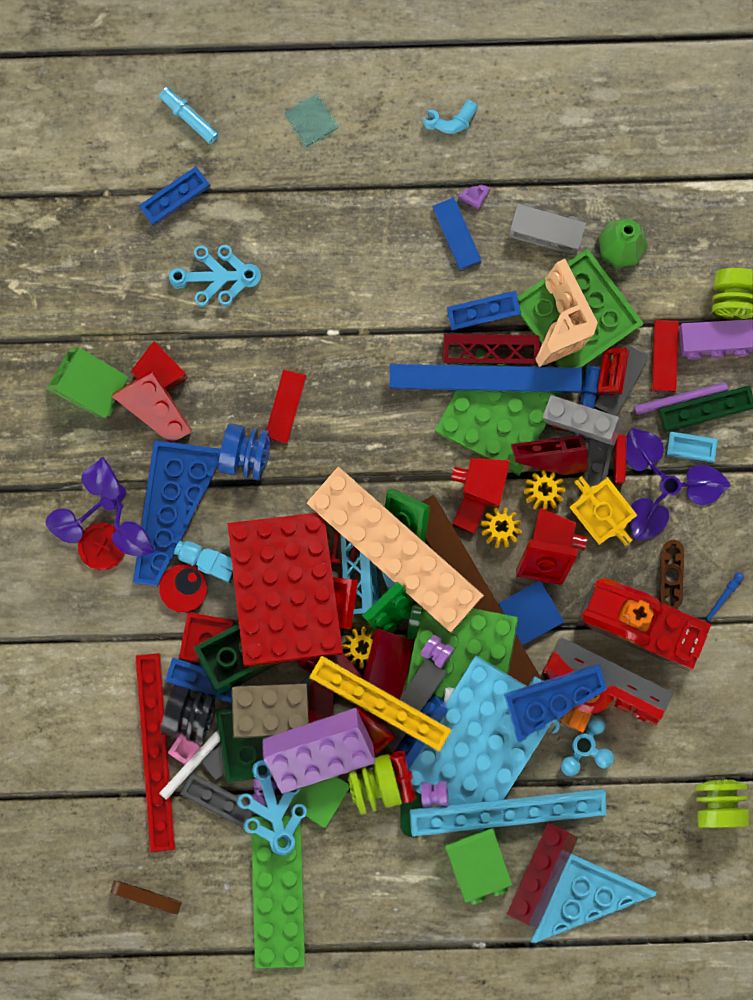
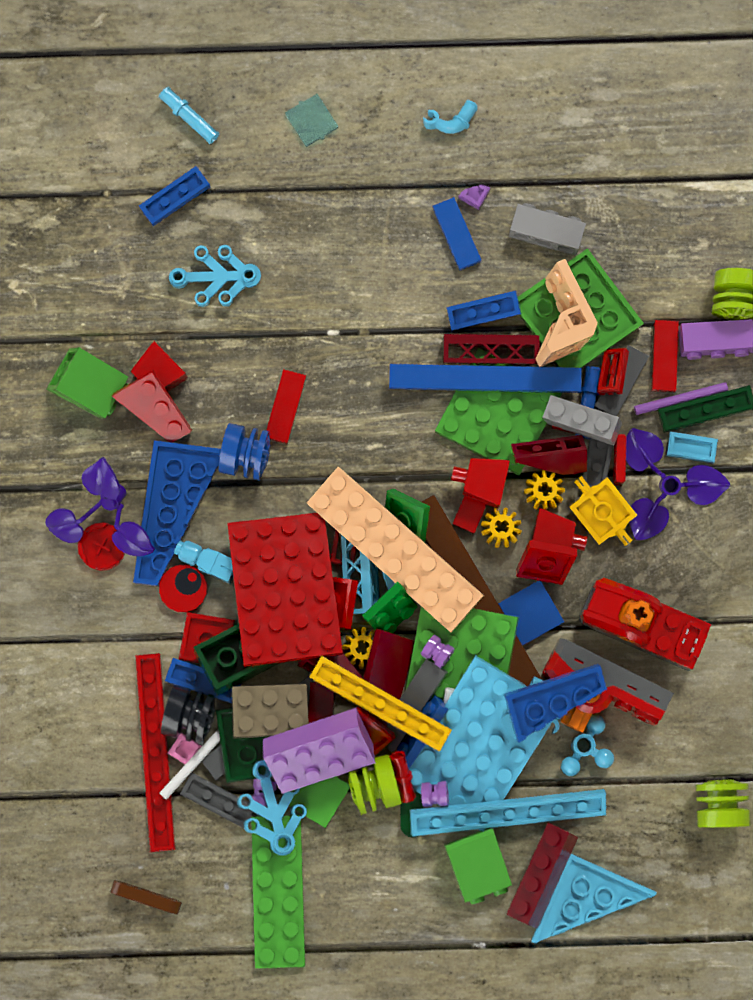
dark green tile [407,604,422,641] -> none
bright green cone [597,218,648,269] -> none
reddish brown beam [659,540,684,609] -> none
blue piece [706,572,744,621] -> none

